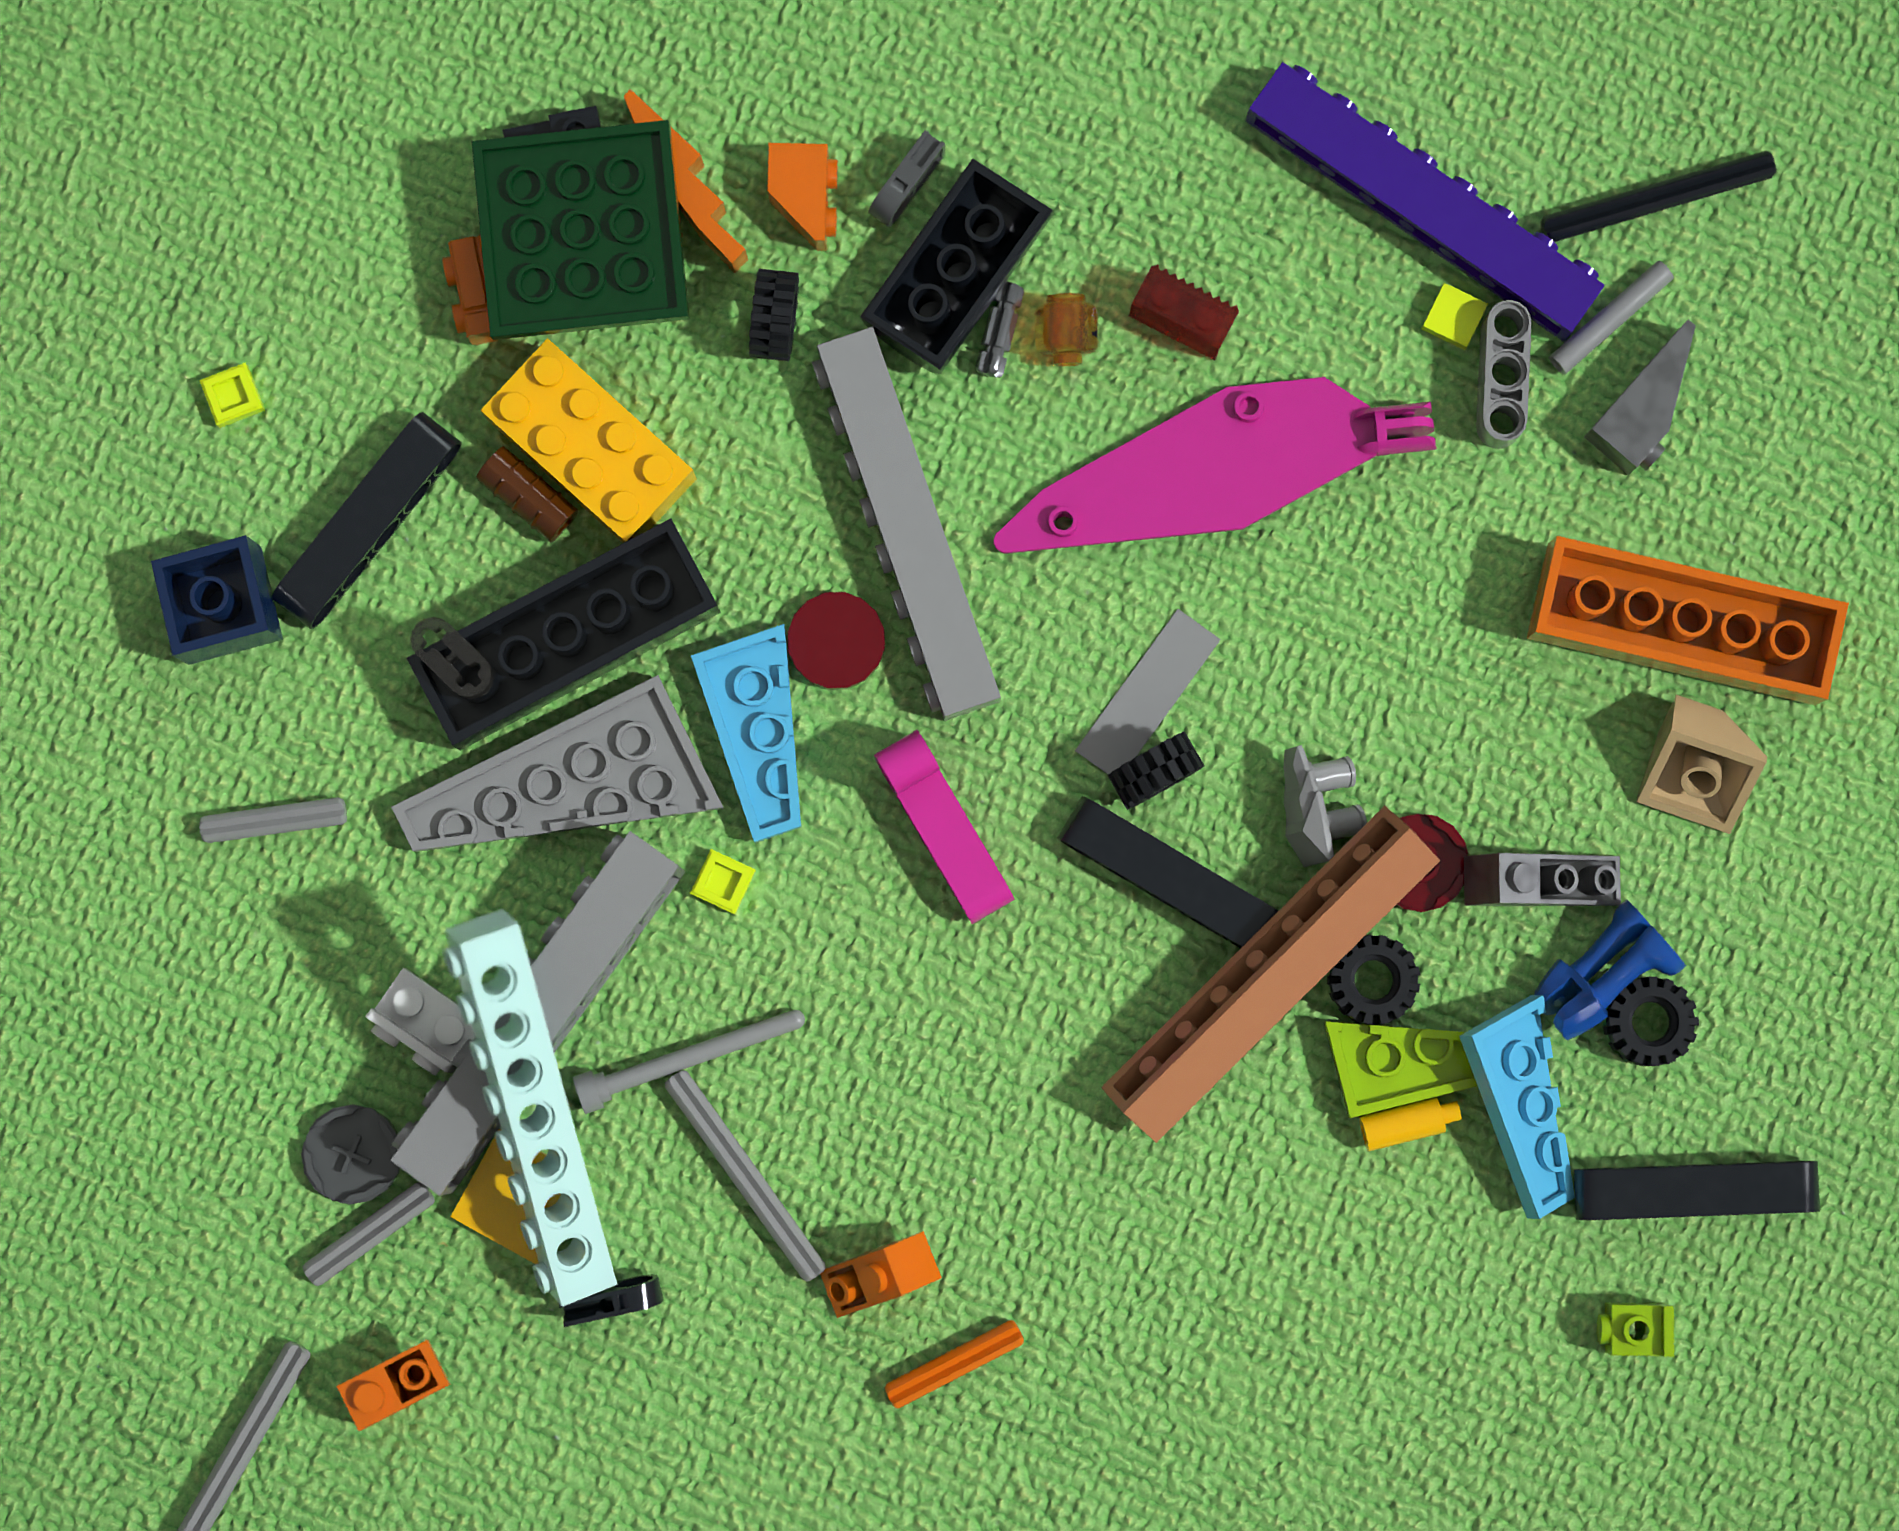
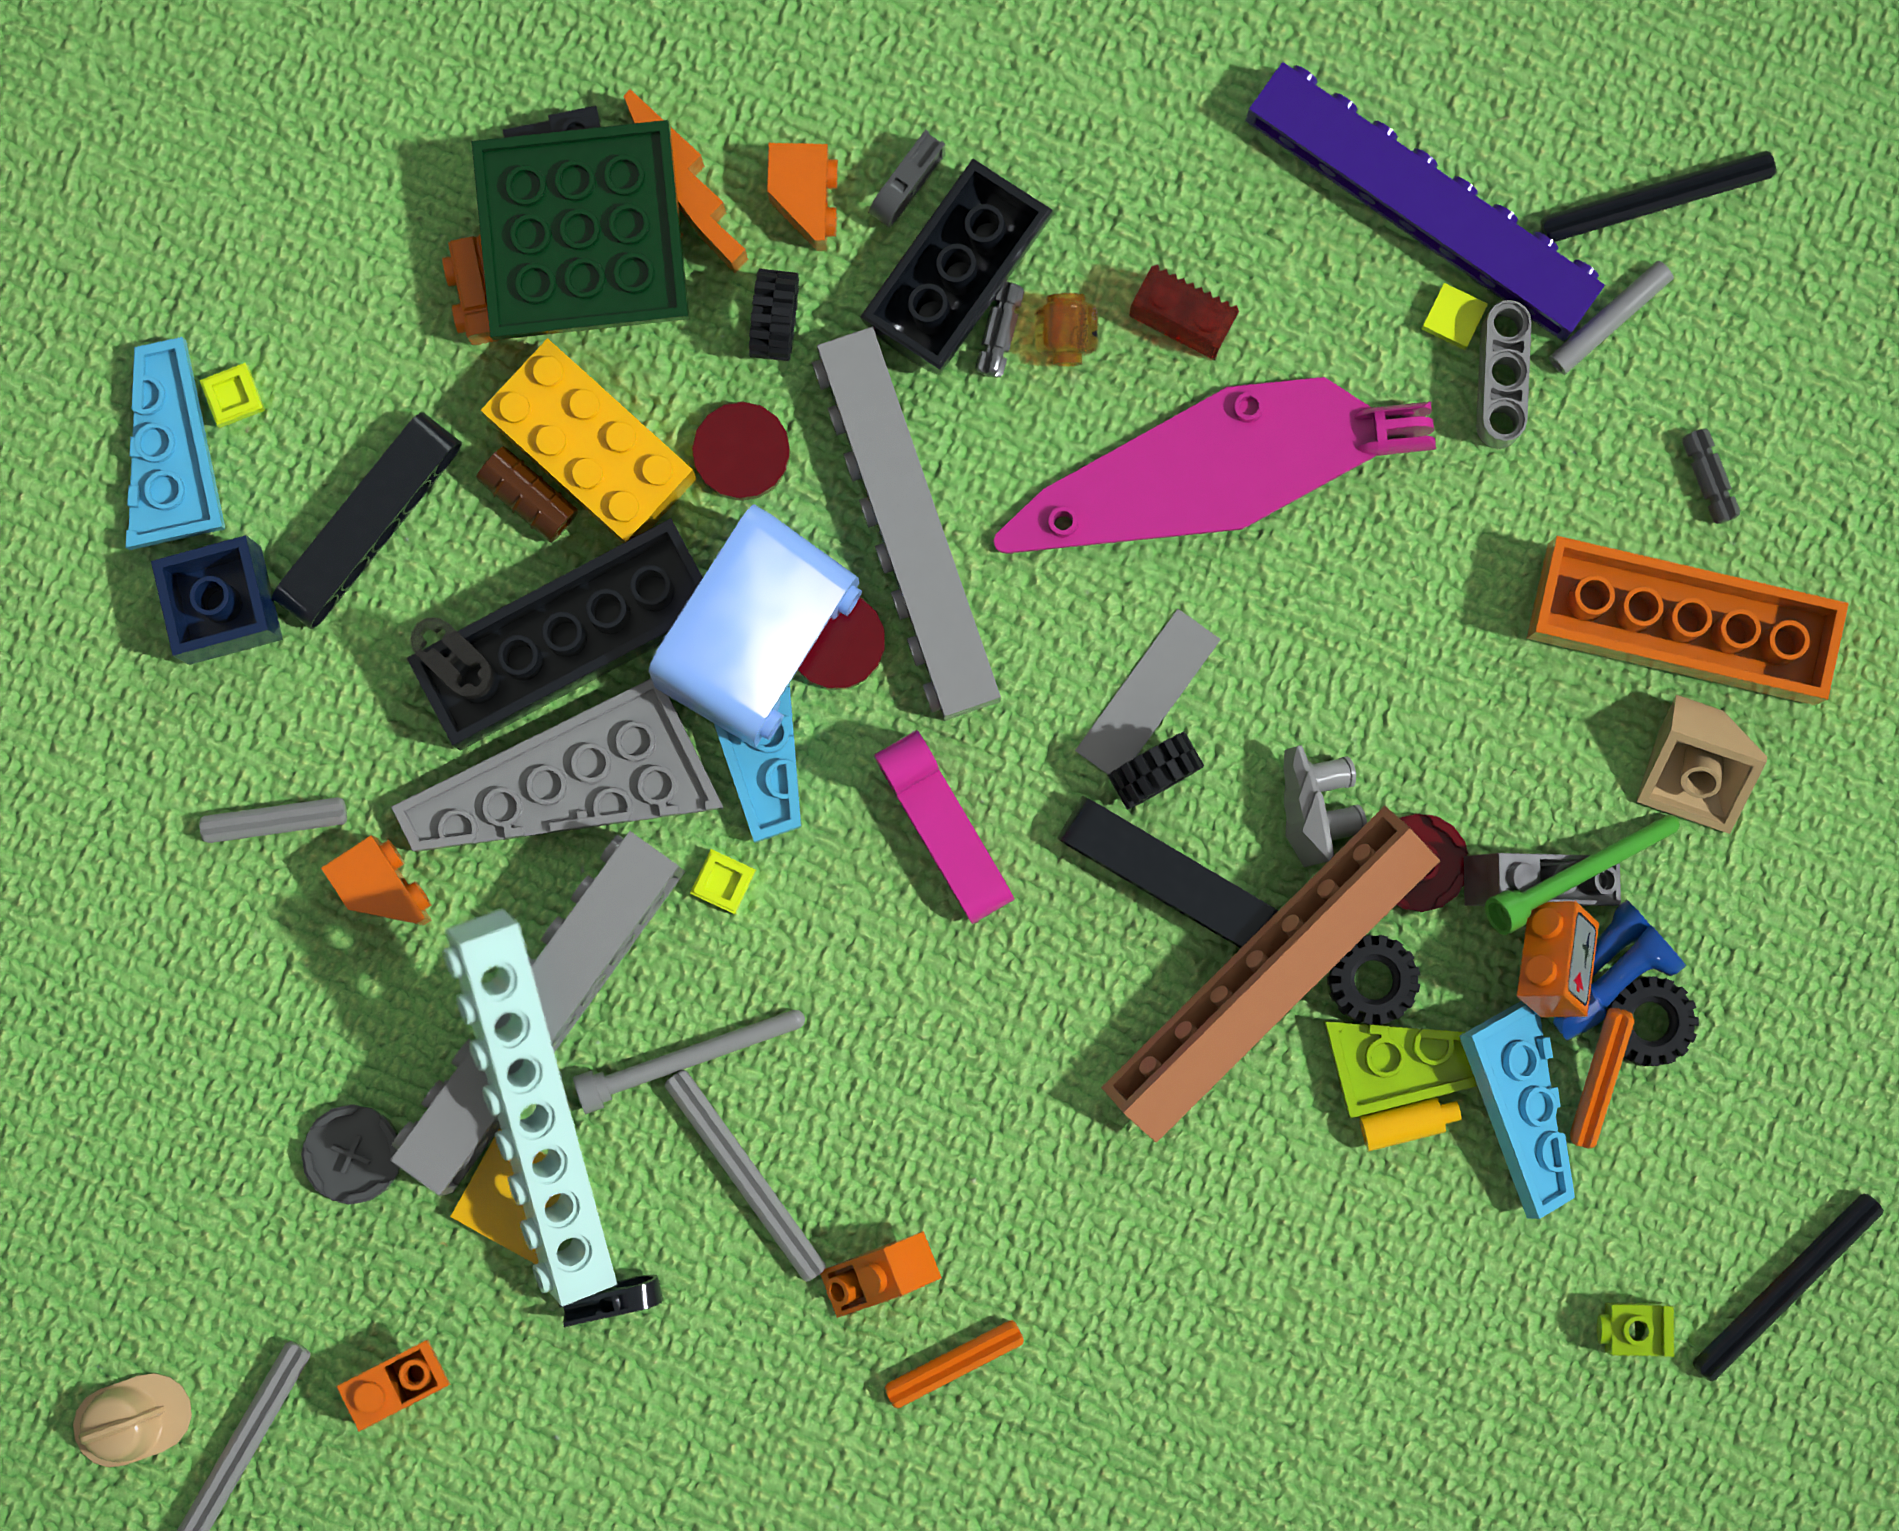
light grey axle [302,1182,435,1286] -> none
white bracket [365,968,476,1075] -> none
black beam [1574,1161,1820,1220] -> none
flat silver slope [1584,319,1696,475] -> none
none -> tan piece [73,1373,192,1468]
none -> medium azure wing [126,337,226,550]
none -> orange slope [321,835,432,926]
none -> light blue windscreen [649,504,862,748]
none -> dark red tile [692,402,791,501]
none -> bright green piece [1485,815,1680,935]
none -> orange brick [1517,901,1599,1017]
none -> orange axle [1570,1008,1634,1149]
none -> dark grey axle [1682,428,1740,524]
none -> black axle [1693,1193,1884,1382]

